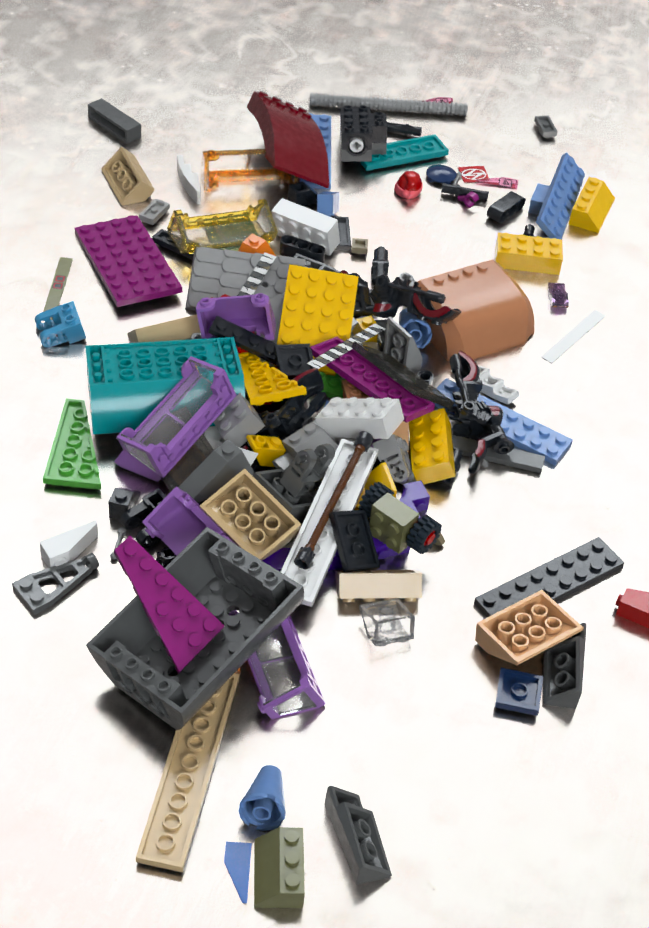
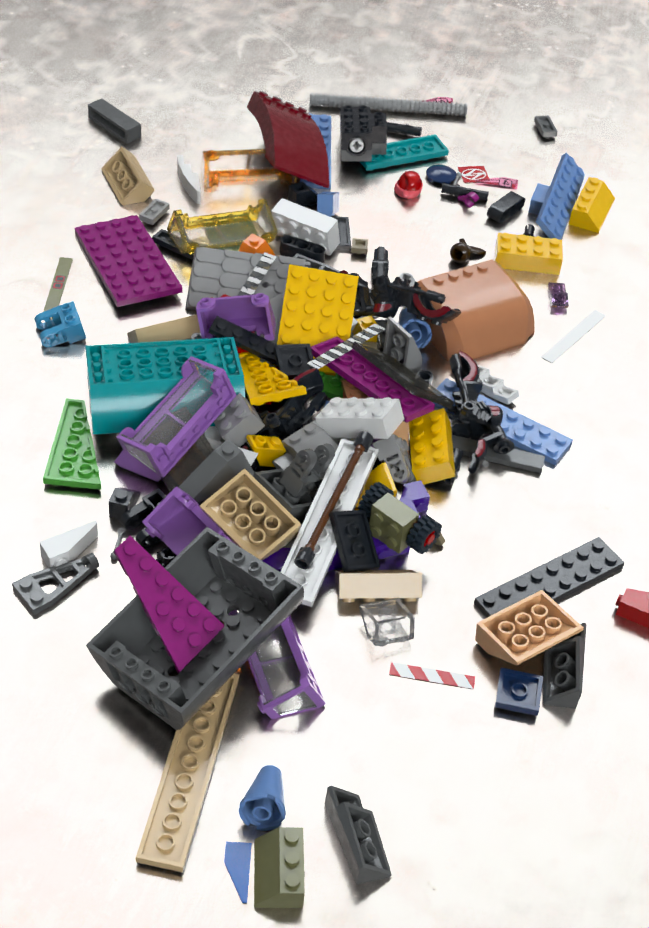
none -> sticker [389,662,475,689]
none -> dark brown piece [450,238,486,264]

